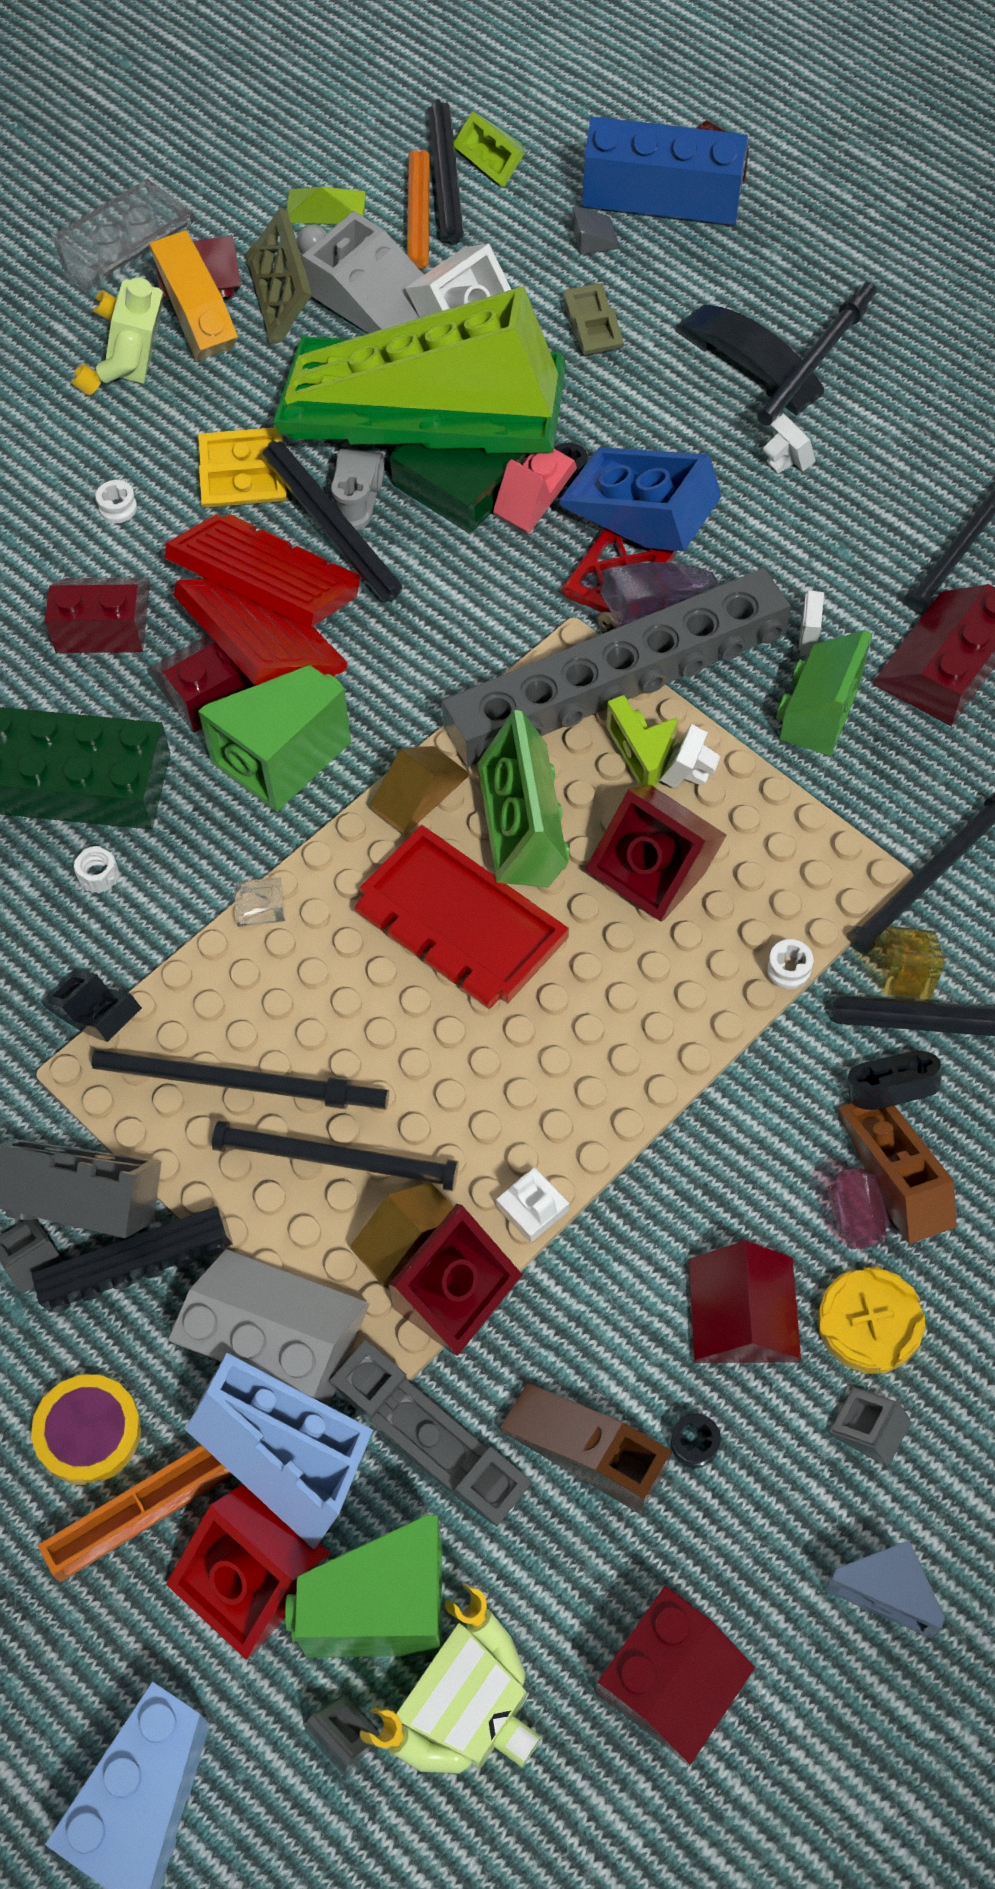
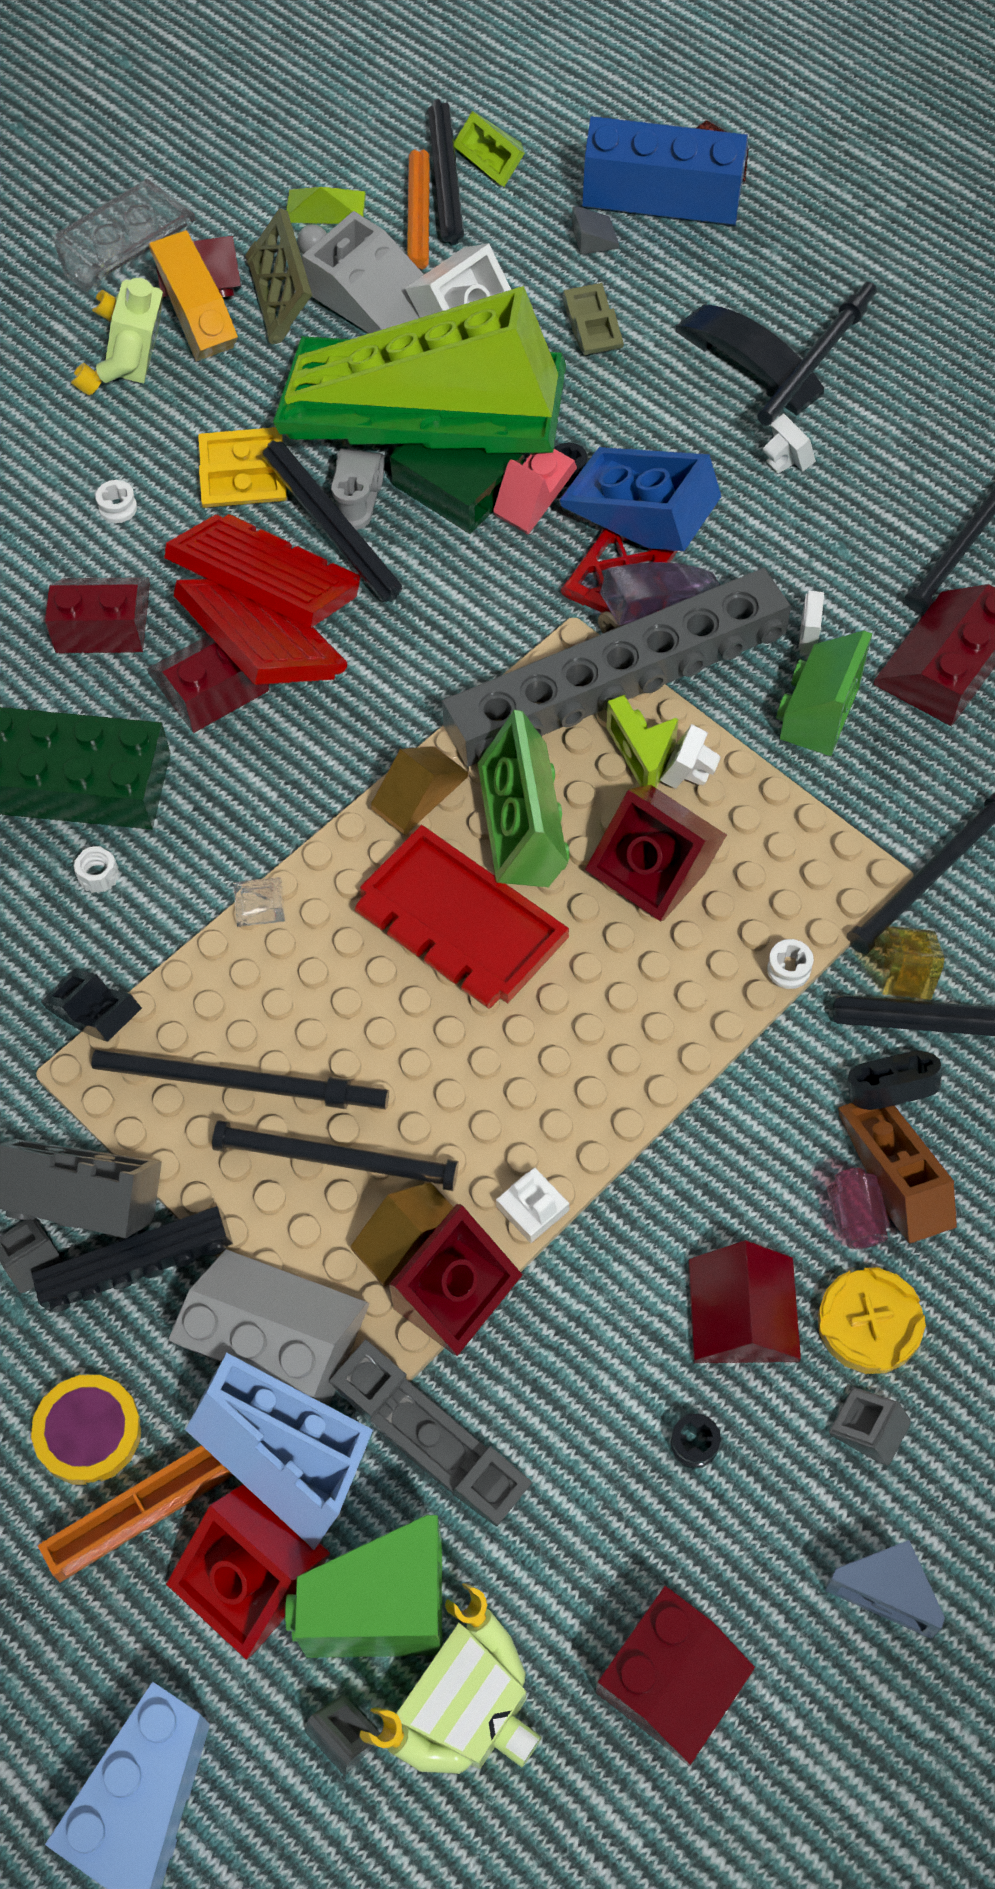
bright green slope [199,665,351,812] -> none
reddish brown slope [499,1383,672,1515] -> none

